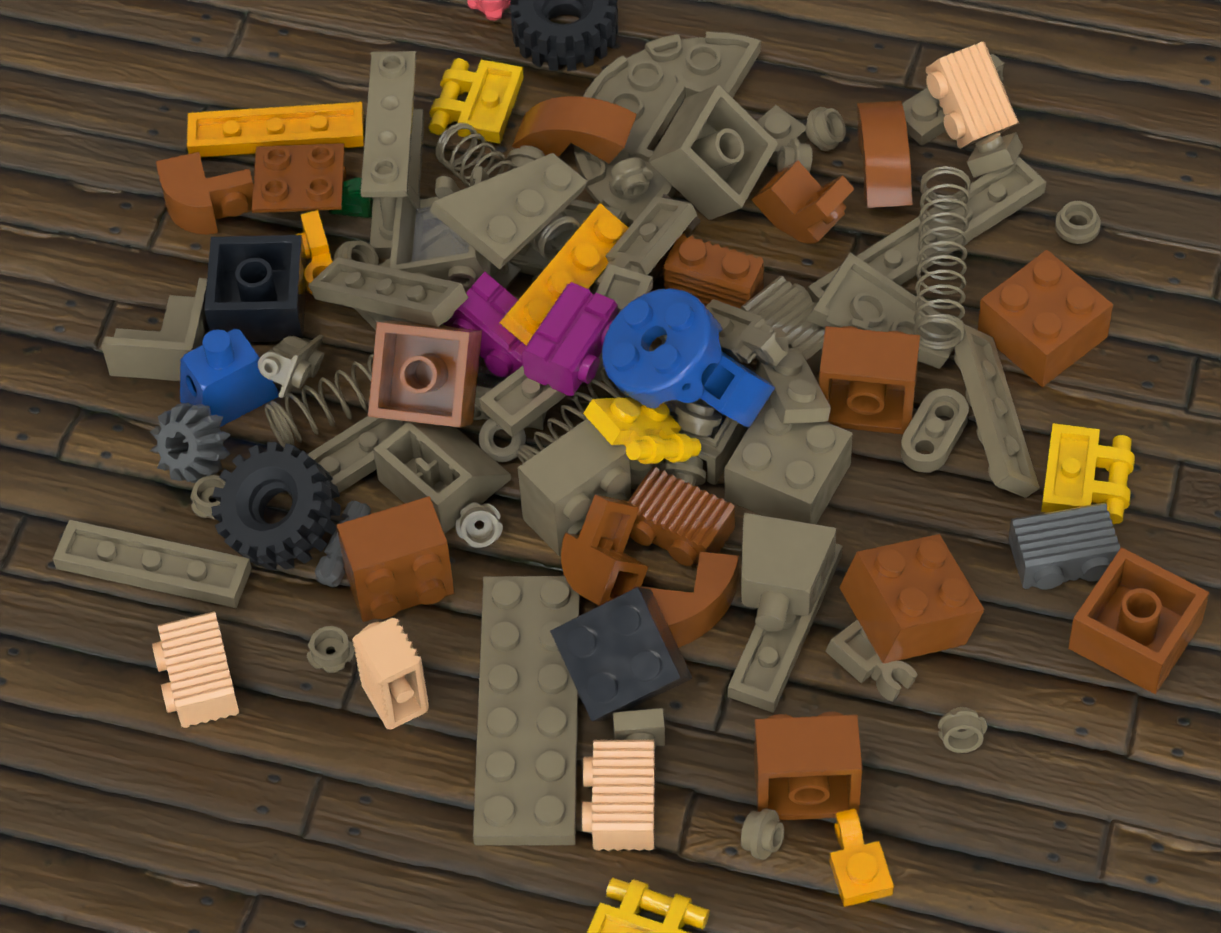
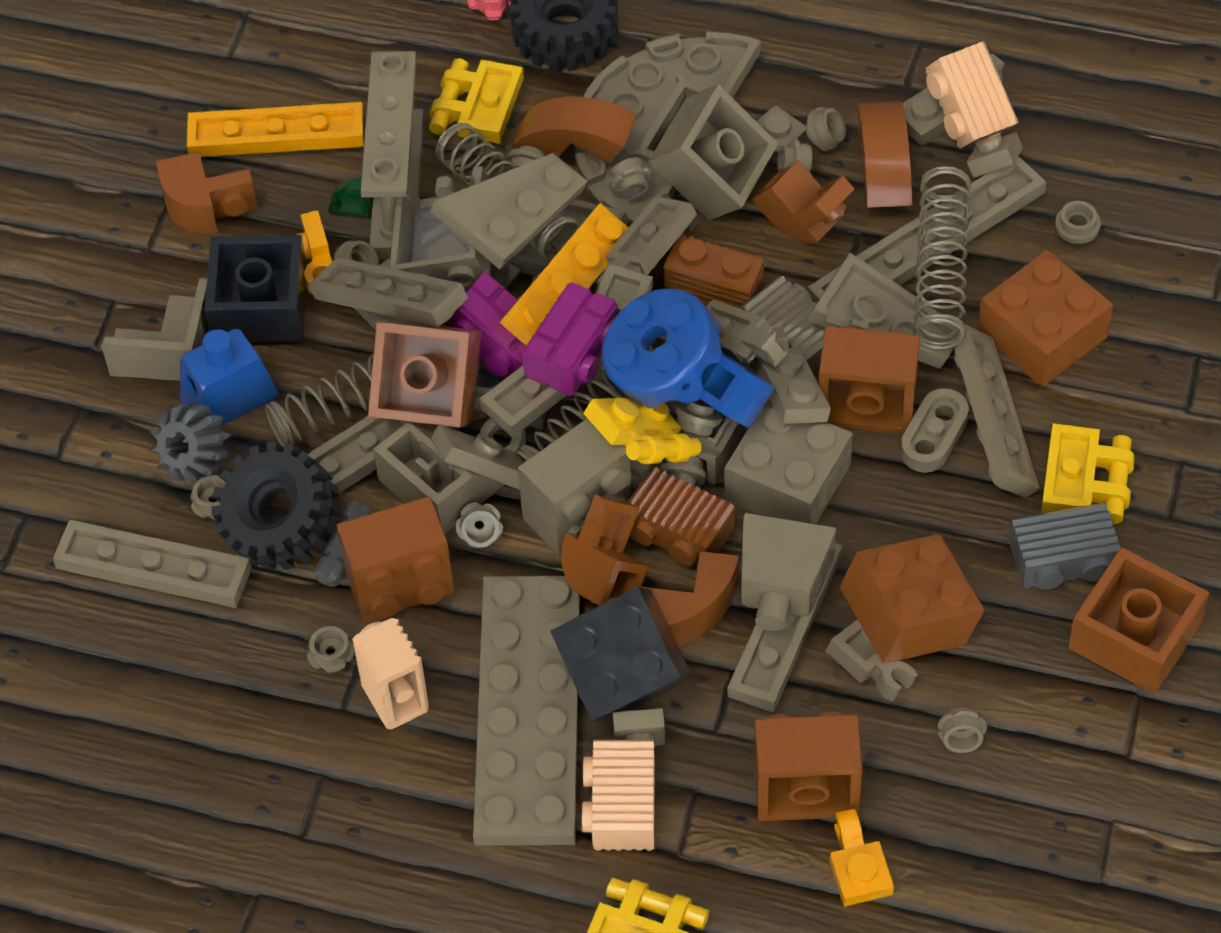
light nougat brick [152,611,239,728] -> none
dark orange hinge [252,143,347,213] -> none
dark tan hinge [258,334,324,398] -> none
dark tan plate [741,808,784,860] -> none
none -> dark tan plate [431,424,523,490]

